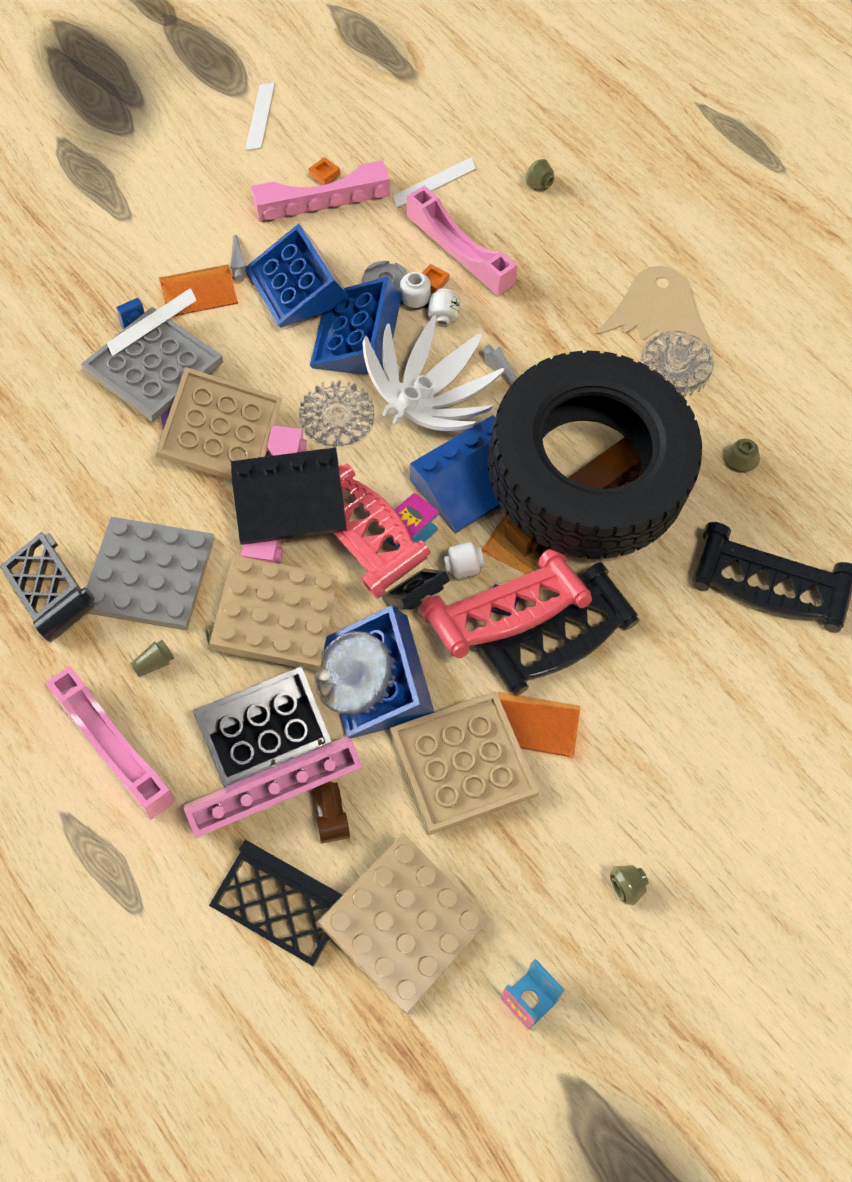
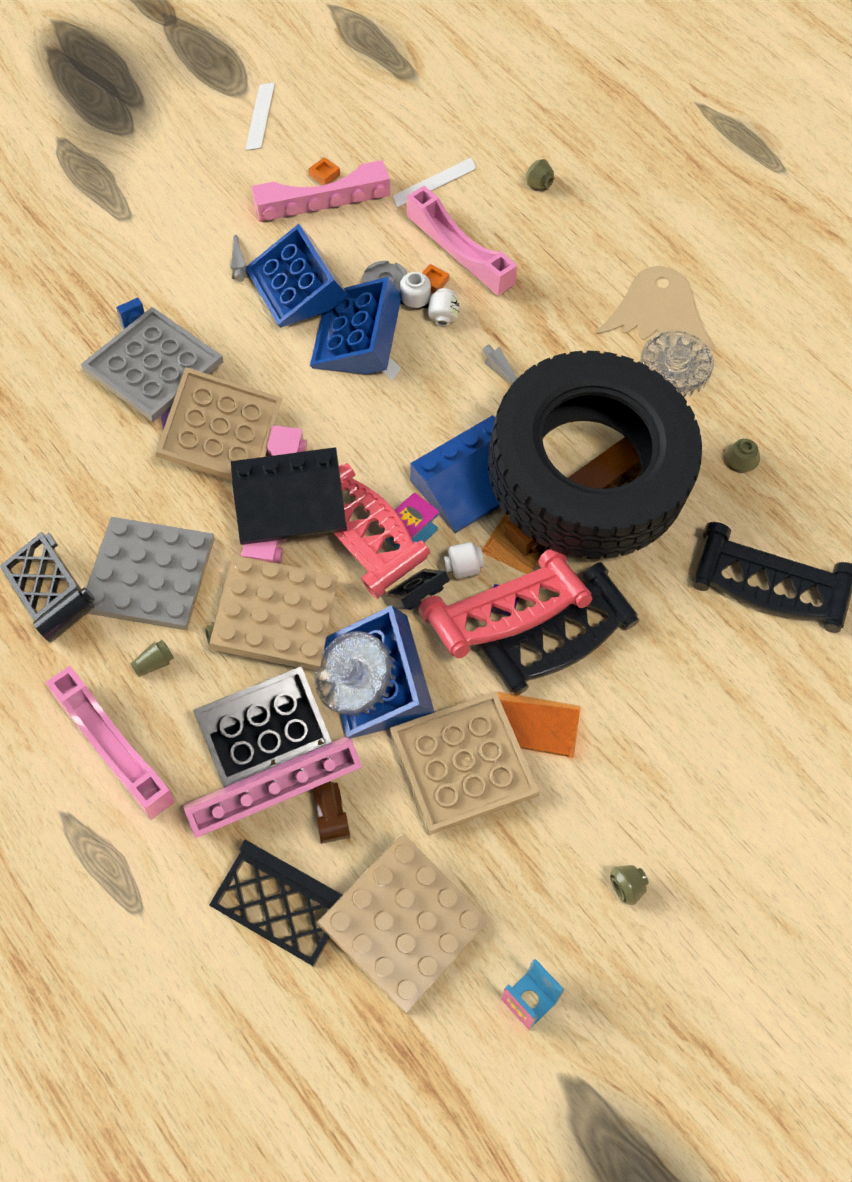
white sticker [107,288,197,356] -> none
clear orange piece [159,264,238,316] -> none
clear wheel [299,380,375,449] -> none
white plant [363,315,504,431] -> none

